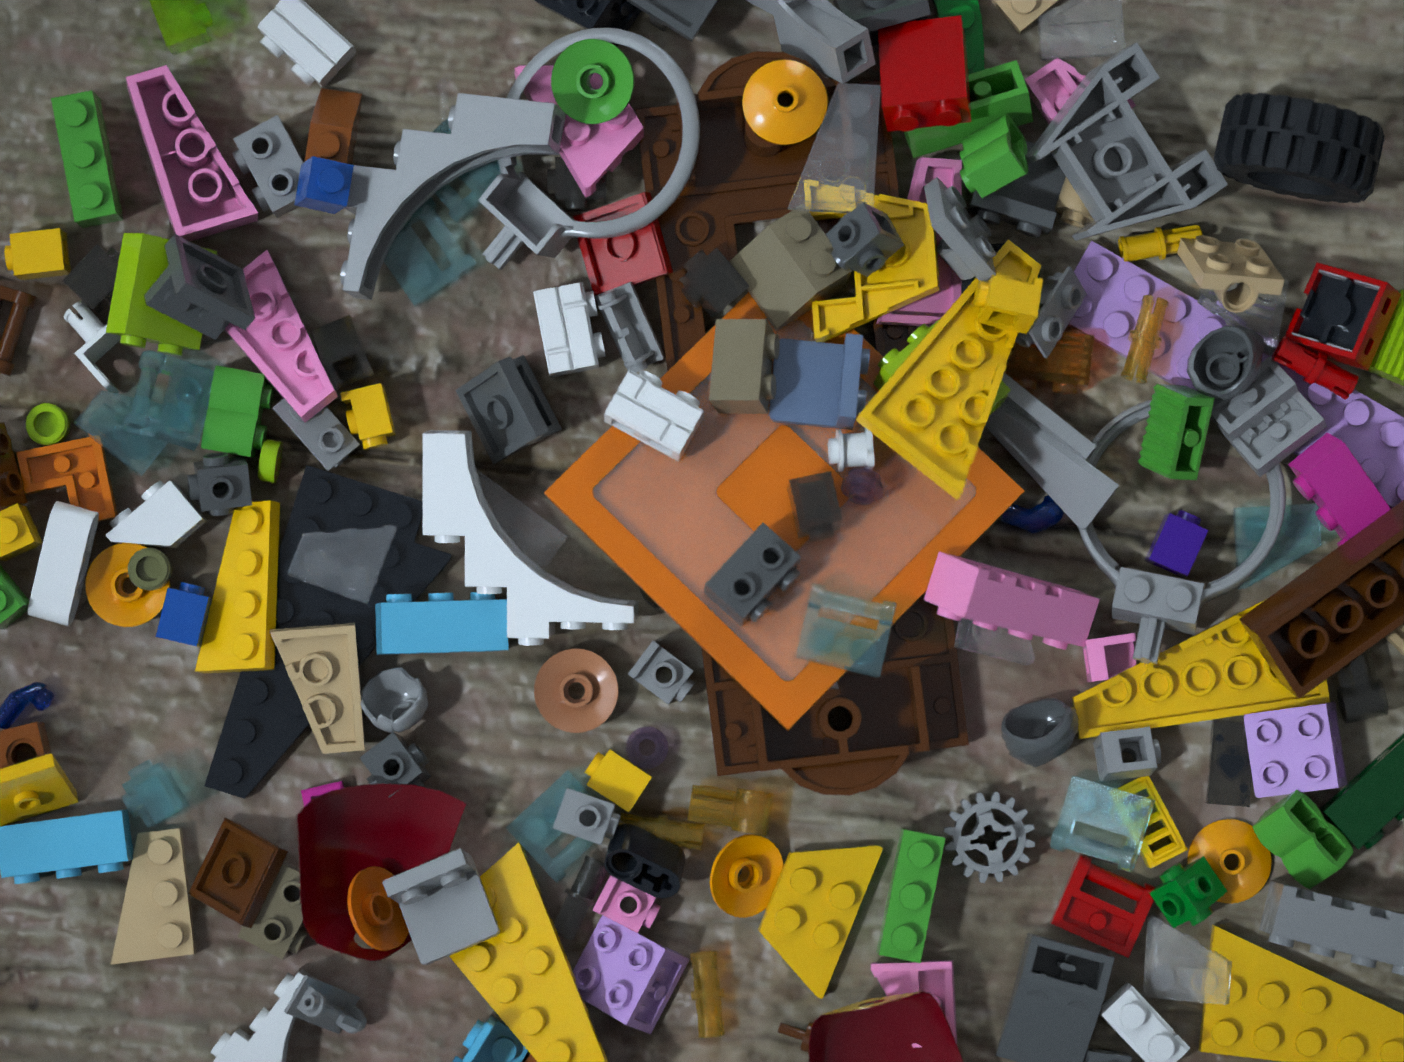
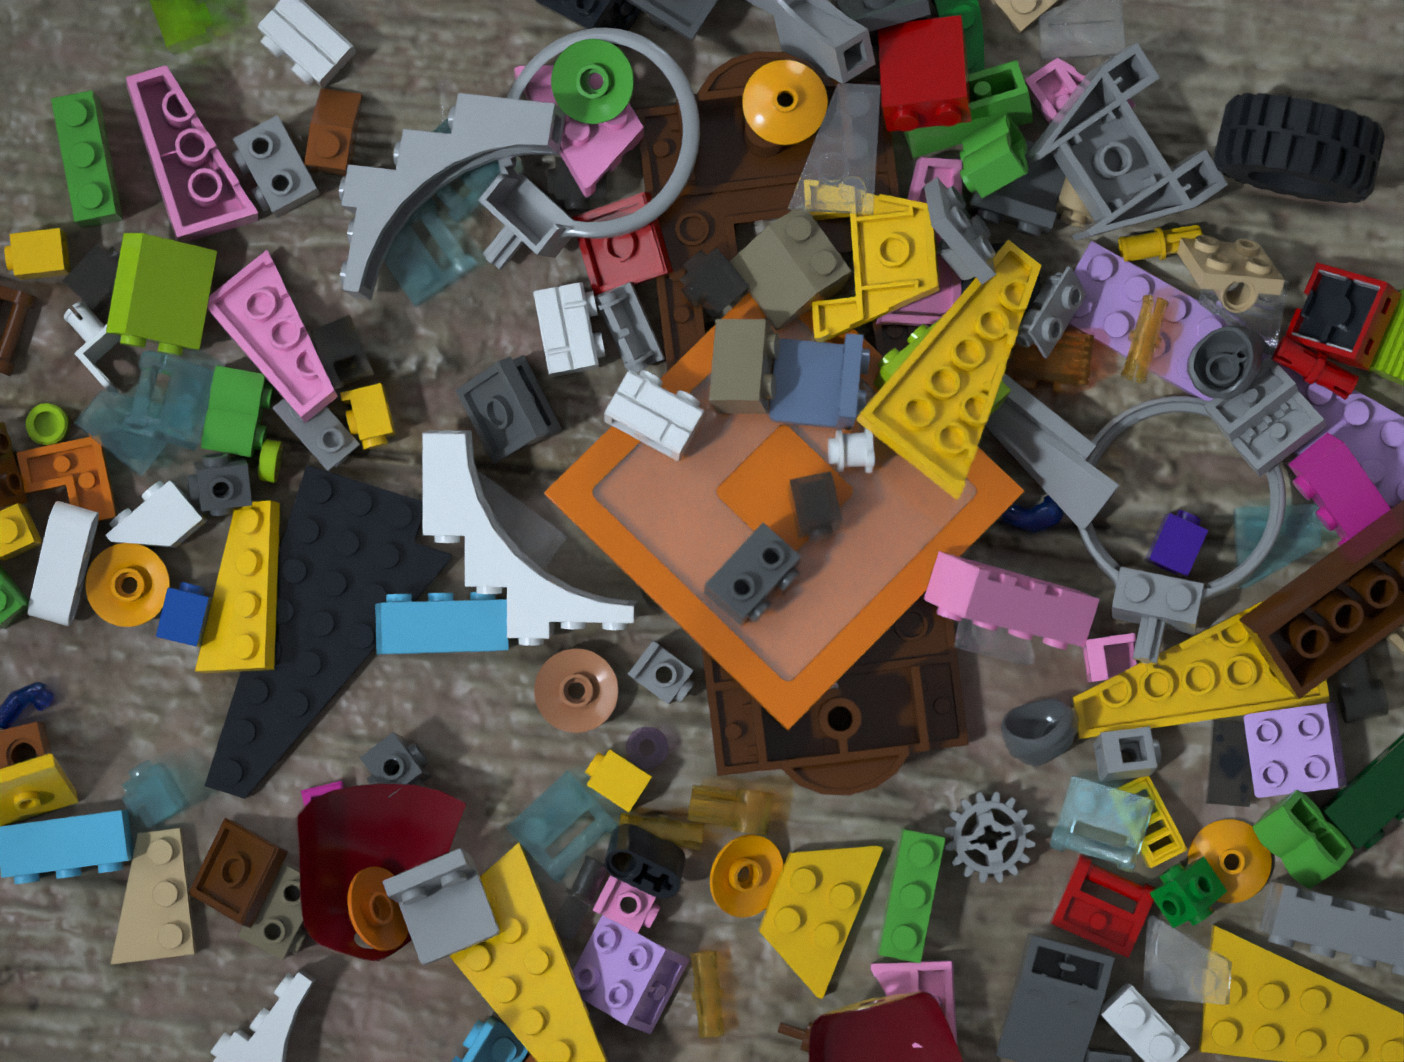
olive tile [128,548,172,591] -> none
dark grey bracket [144,234,255,340] -> none
tan wing [270,623,365,754] -> none
light grey hinge [284,974,367,1034] -> none
clear wing [288,525,397,605] -> none
blue brick [294,156,354,214] -> none
light grey hair [360,667,429,733] -> none
light grey brick [553,788,621,845] -> none
clear light blue plate [795,583,896,678] -> none
dark grey brick [826,202,904,277] -> none
plate [841,468,884,505] -> none
yellow brick [974,275,1043,334] -> none
bright green brick [1138,384,1215,480] -> none

